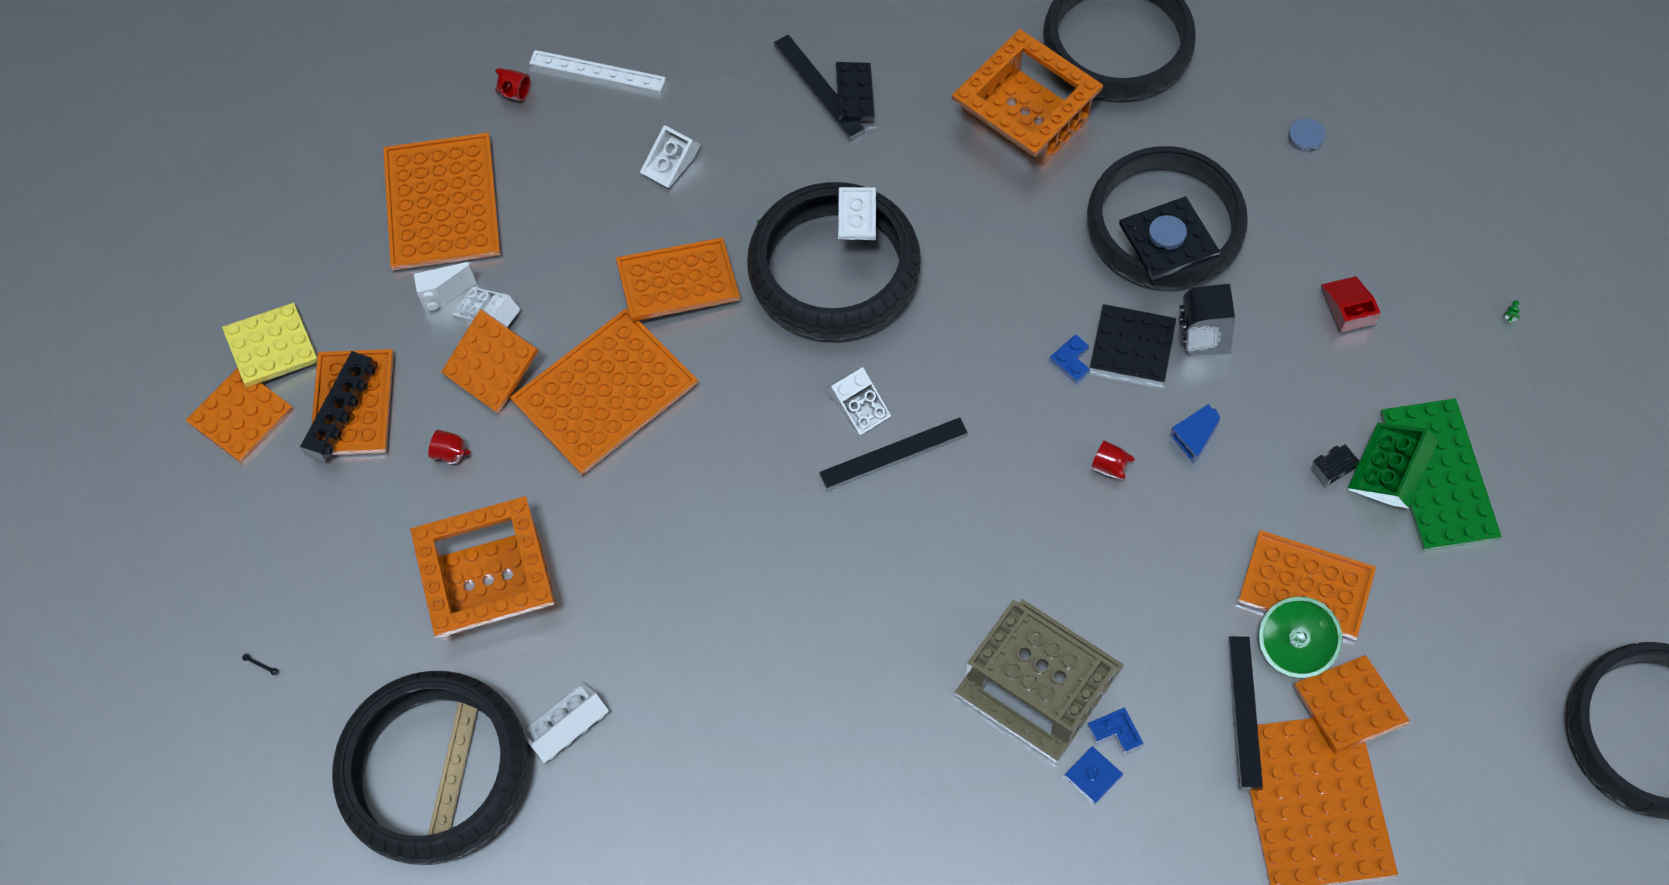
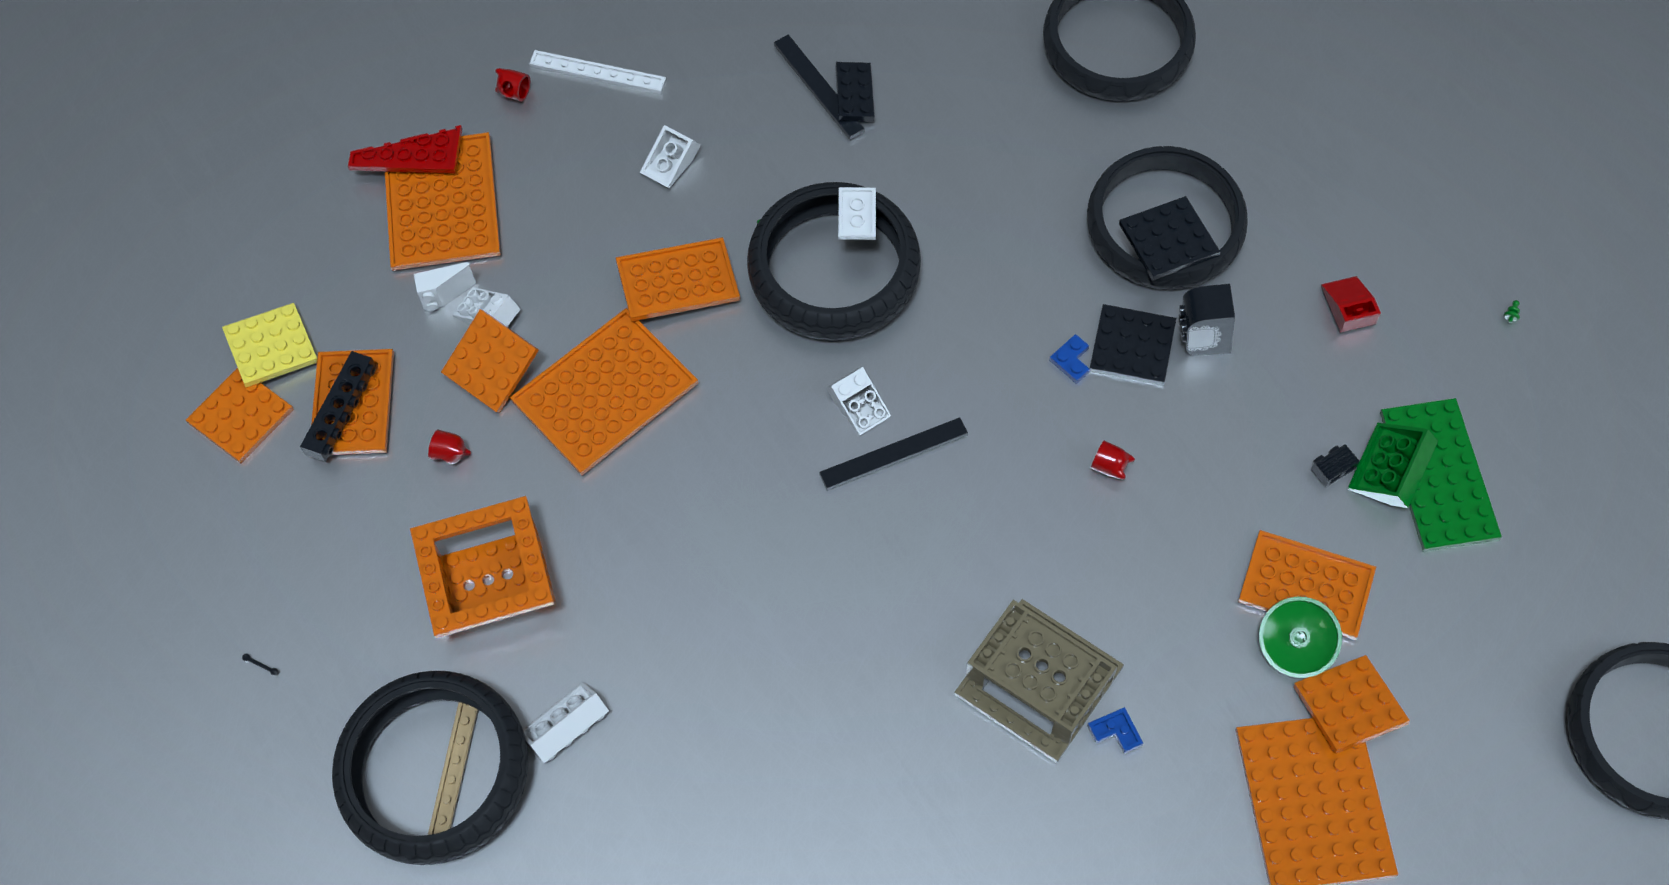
orange plate [952,29,1103,166] -> none
blue plate [1064,746,1123,805] -> none
sand blue tile [1149,215,1187,250] -> none
blue slope [1170,404,1220,464] -> none
black tile [1228,636,1263,790] -> none
sand blue tile [1289,118,1325,151] -> none
none -> red wing [348,125,462,174]

